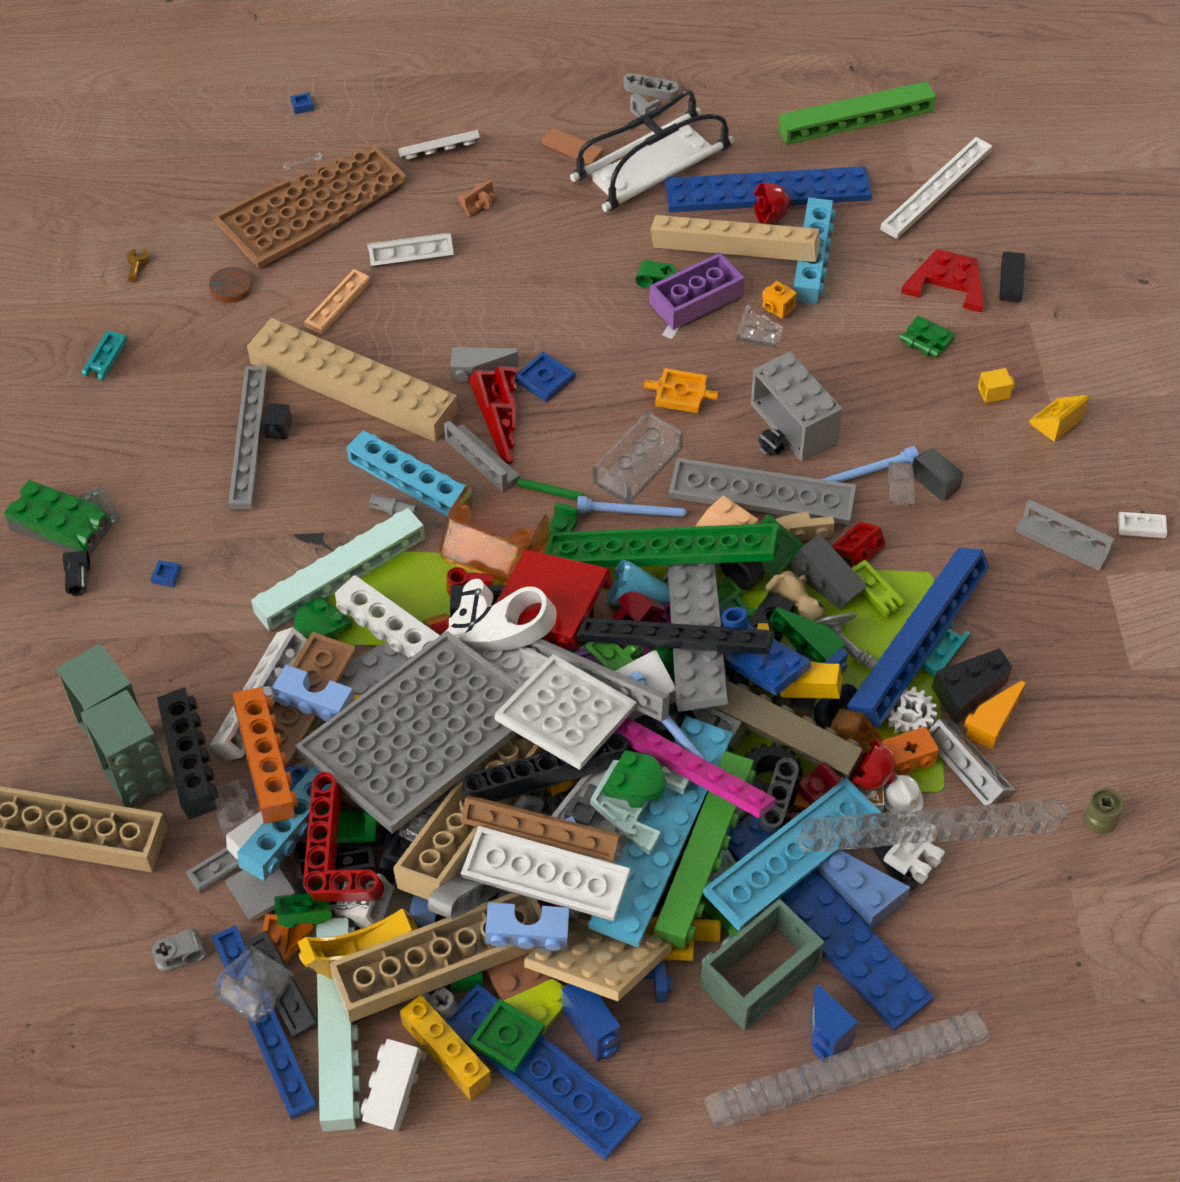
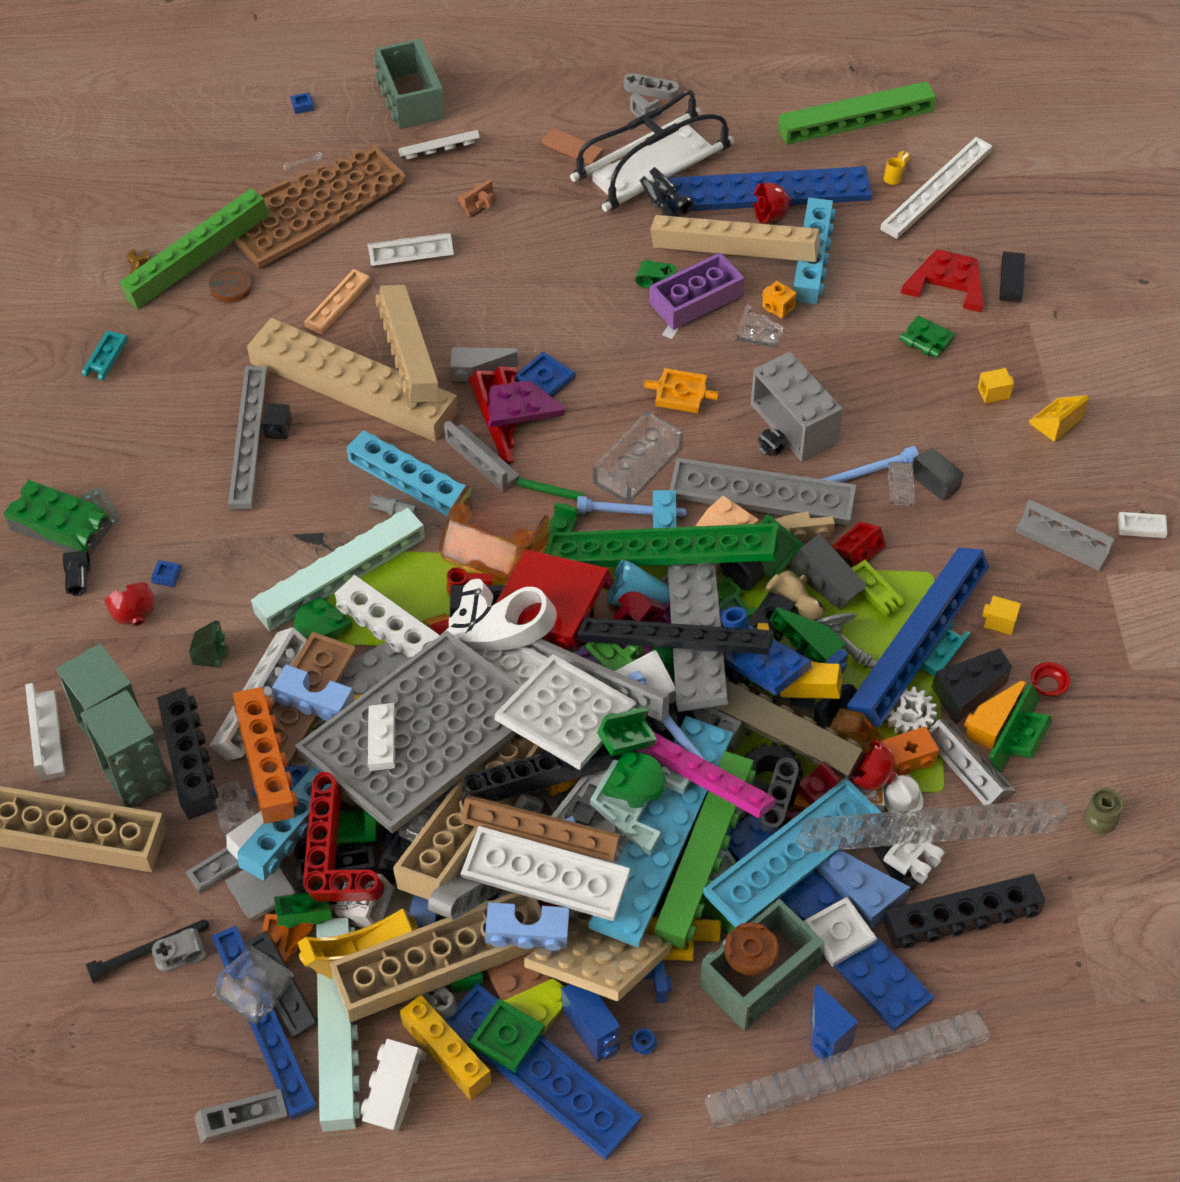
none -> white fence [25,683,66,781]
none -> black piece [85,919,209,984]
none -> red cylinder [105,582,154,626]
none -> bright green brick [119,188,269,309]
none -> clear green slope [189,621,229,668]
none -> light grey slope [194,1089,287,1144]
none -> white plate [368,703,396,771]
none -> sand green hose [373,38,445,129]
none -> tan brick [376,285,438,402]
none -> magenta wing [488,380,566,427]
none -> green bracket [597,707,657,756]
none -> blue plate [631,1028,657,1055]
none -> black piece [639,167,693,217]
none -> medium azure plate [653,490,676,528]
none -> dark orange tile [724,922,779,976]
none -> white tile [803,897,877,967]
none -> yellow pin [883,151,911,185]
none -> black brick [883,873,1046,949]
none -> yellow brick [982,596,1021,635]
none -> green bracket [990,684,1052,772]
none -> red piece [1031,662,1071,697]

